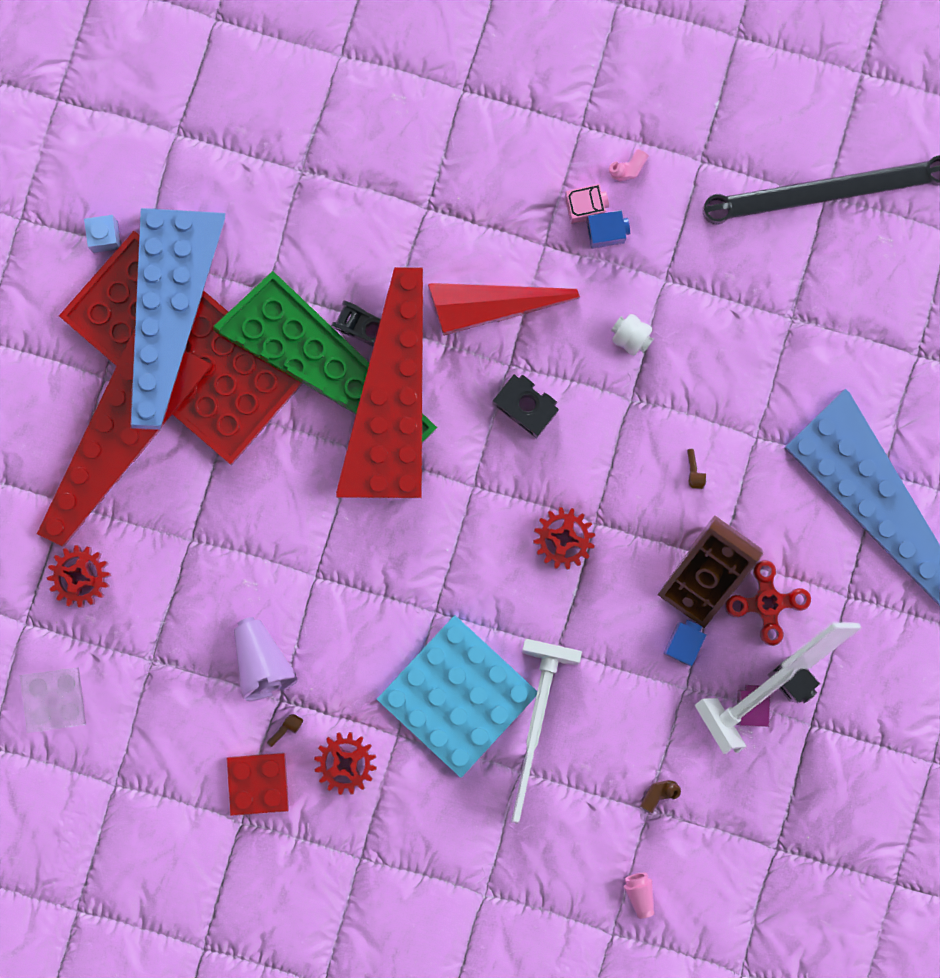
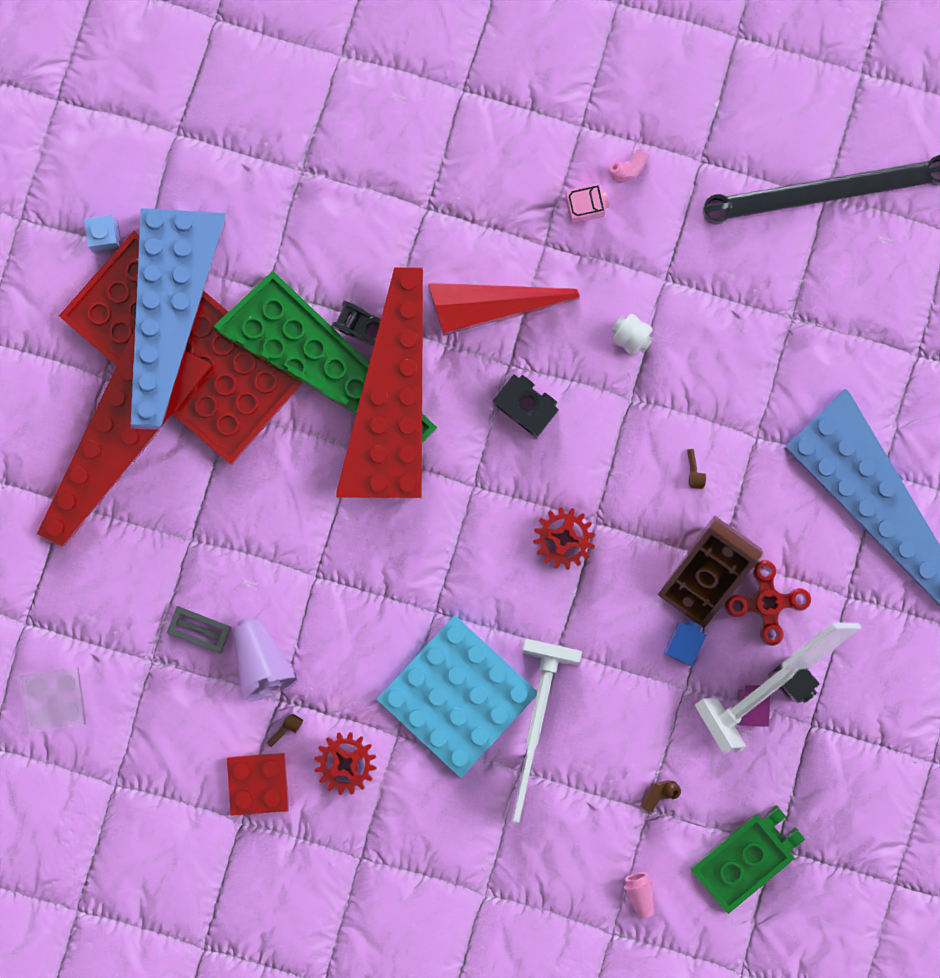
red gear [47,545,111,608] -> none
blue brick [586,210,630,249] -> none
none -> dark grey tile [166,606,231,653]
none -> green tile [690,806,805,914]

